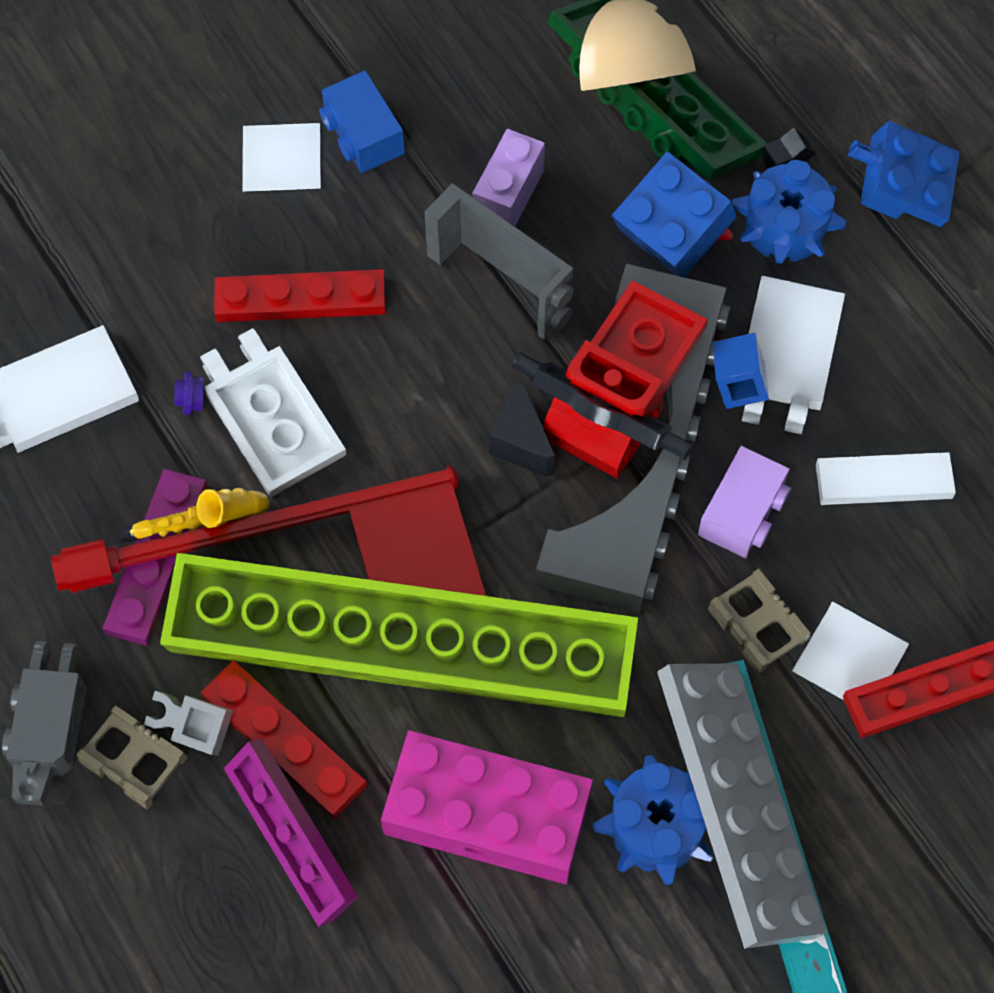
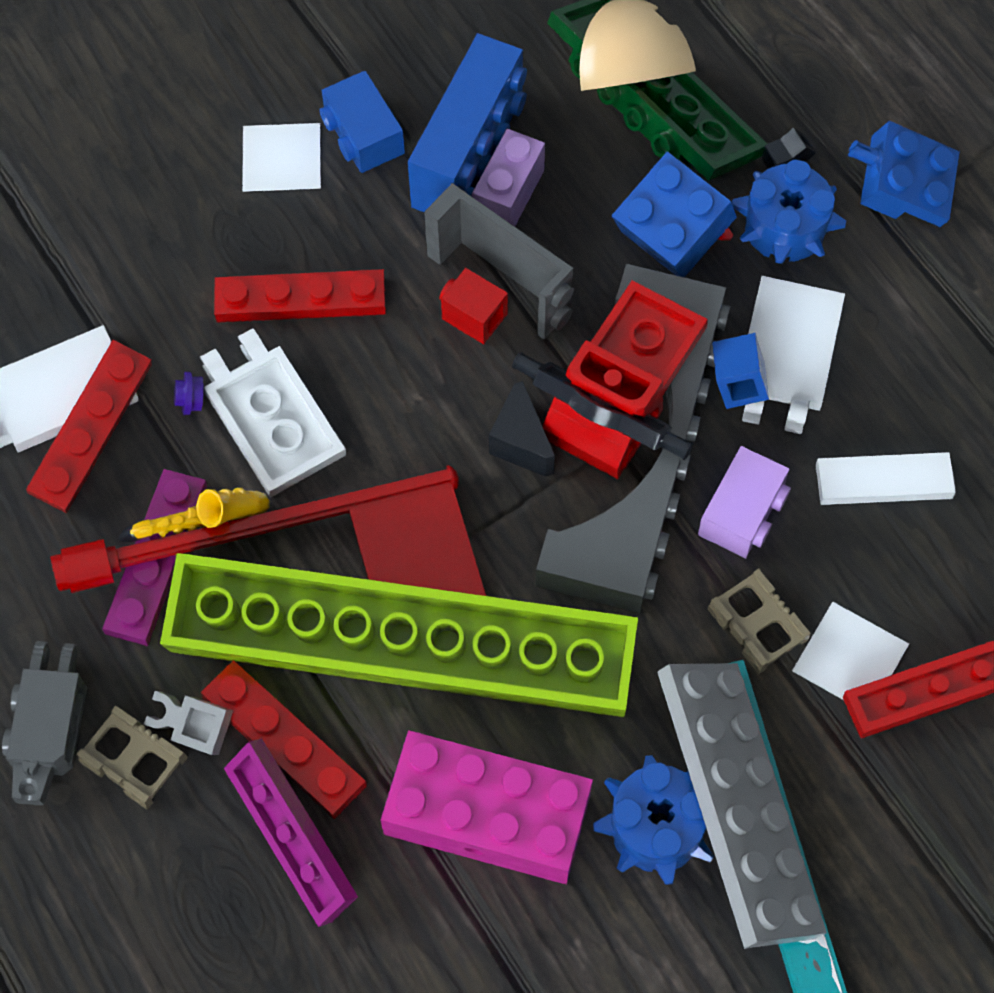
none -> red plate [26,340,152,513]
none -> blue brick [408,33,527,212]
none -> red brick [439,268,508,345]

